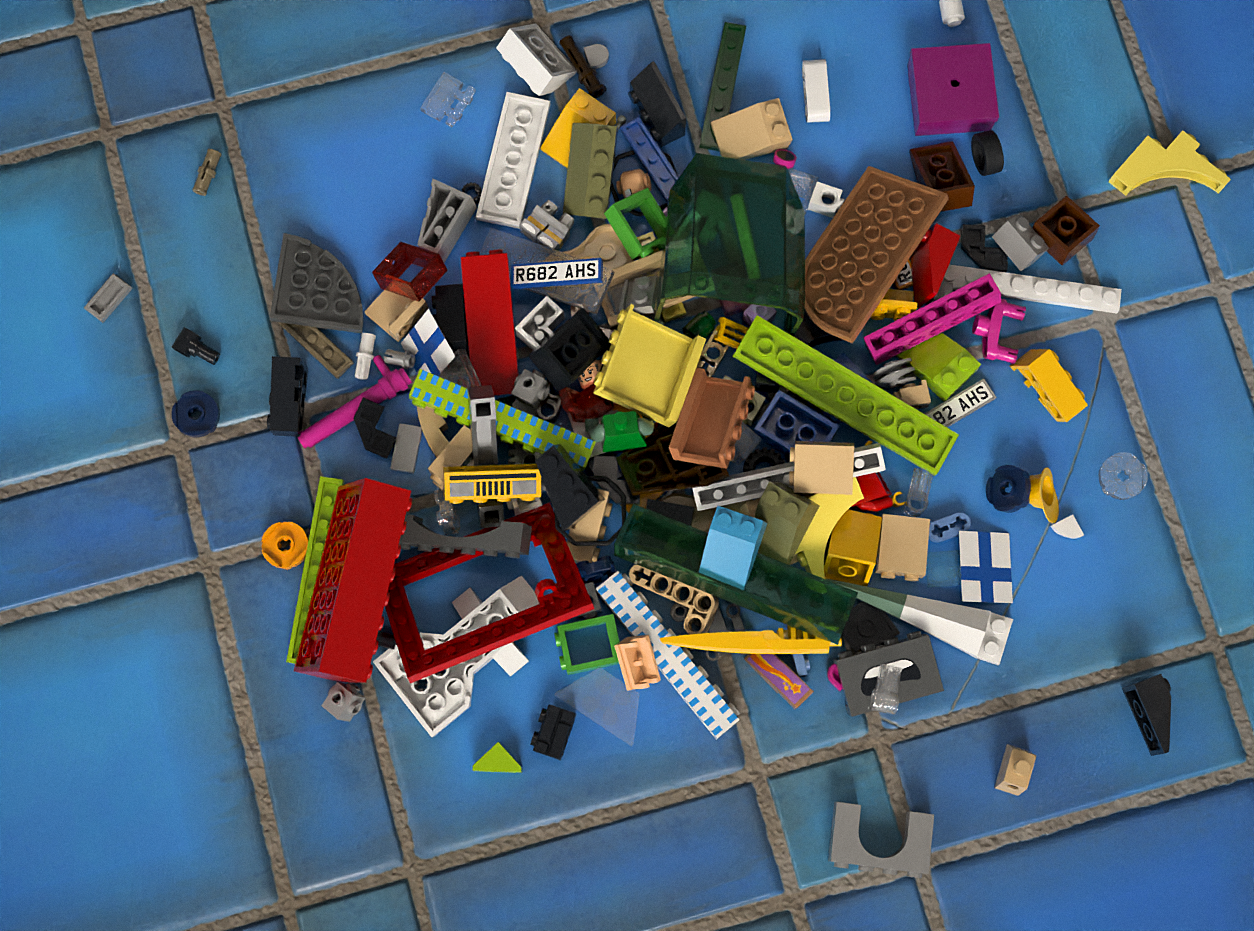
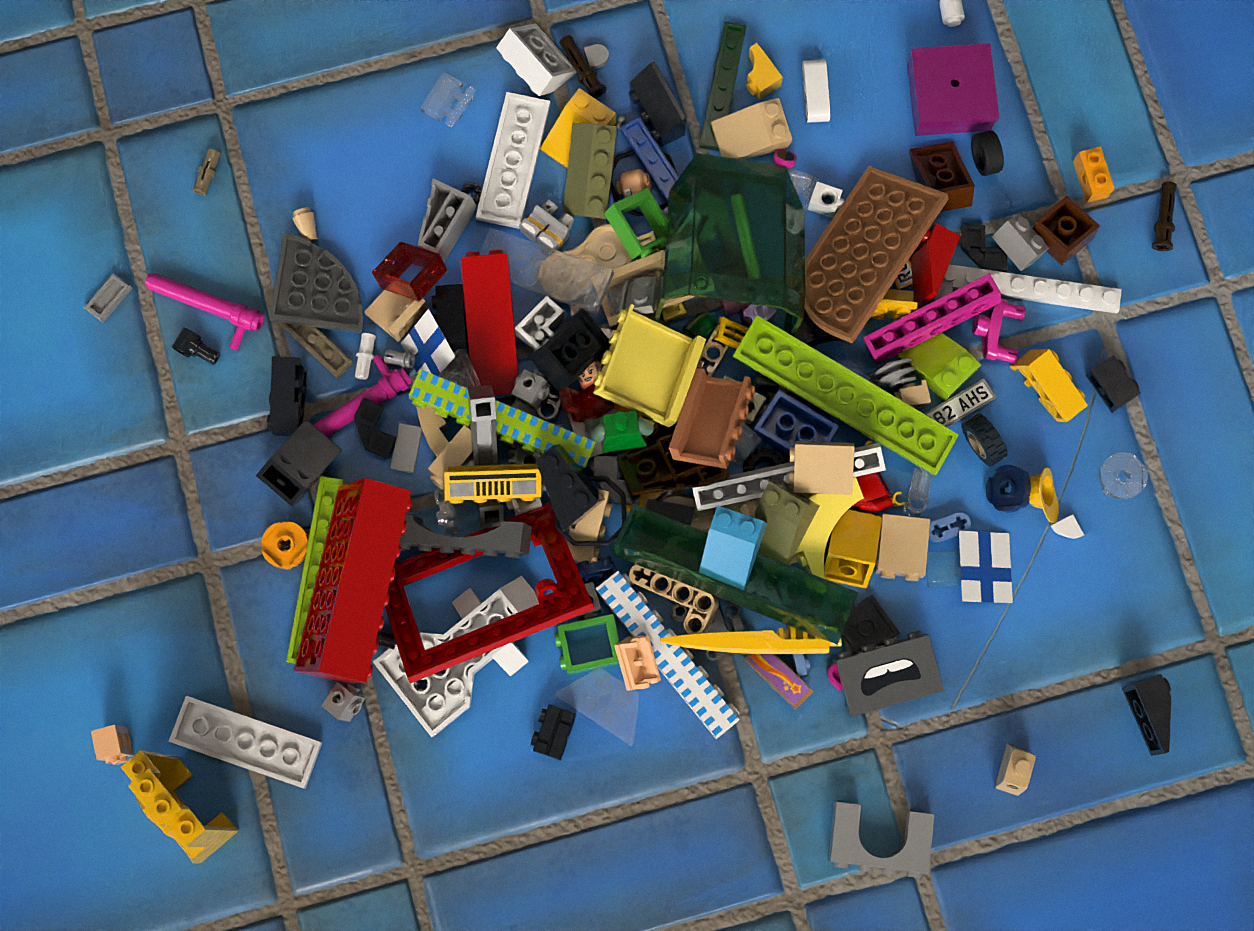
dark blue plate [172,390,220,438] -> none
lime slope [472,742,523,773] -> none
tile [511,258,603,289] -> none
white plate [825,579,1013,665] -> none
clear piece [870,663,902,715] -> none
light yellow arch [1109,130,1231,196] -> none
none -> light nougat brick [91,725,134,765]
none -> yellow panel [121,750,238,864]
none -> dark pink cylinder [145,273,265,351]
none -> white plate [168,696,322,789]
none -> black slope [256,419,342,506]
none -> tan cone [292,207,318,242]
none -> yellow arch [746,43,783,100]
none -> black wheel [961,413,1008,467]
none -> light orange brick [1073,147,1115,203]
none -> black brick [1086,355,1141,413]
none -> dark brown pin [1152,182,1177,251]

